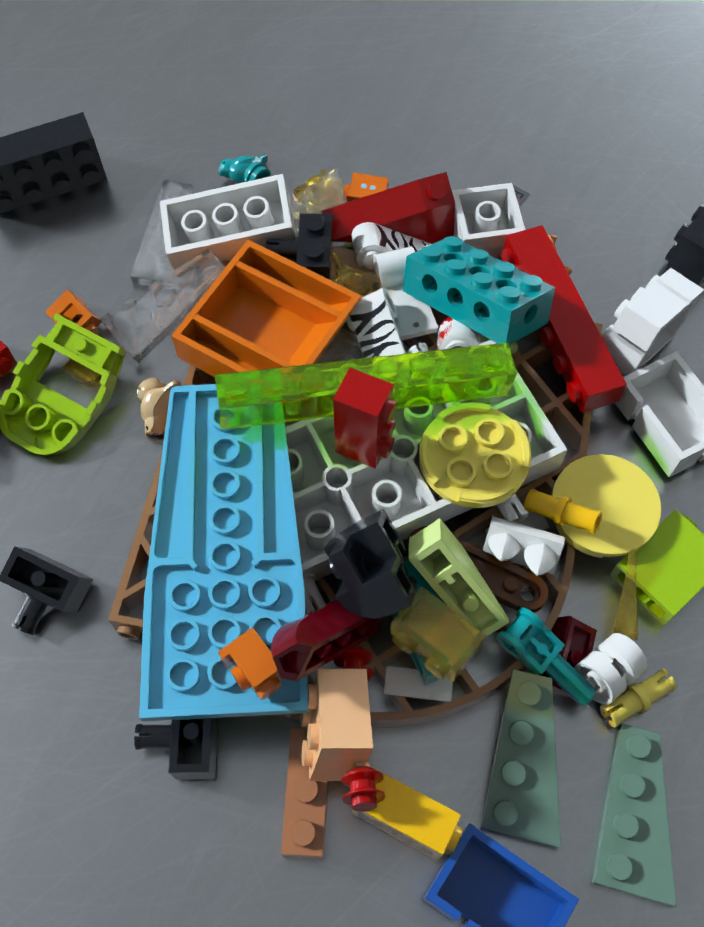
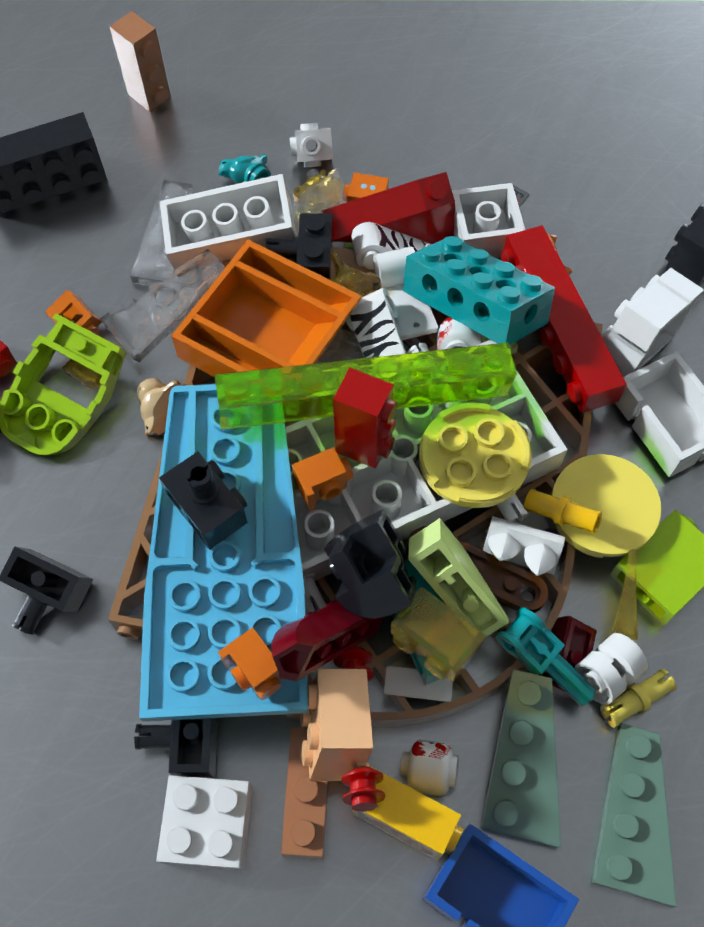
none -> nougat brick [109,11,171,111]
none -> white brick [156,775,253,871]
none -> black brick [159,451,248,550]
none -> white brick [290,123,333,167]
none -> orange brick [292,447,354,511]
none -> white head [400,740,459,796]

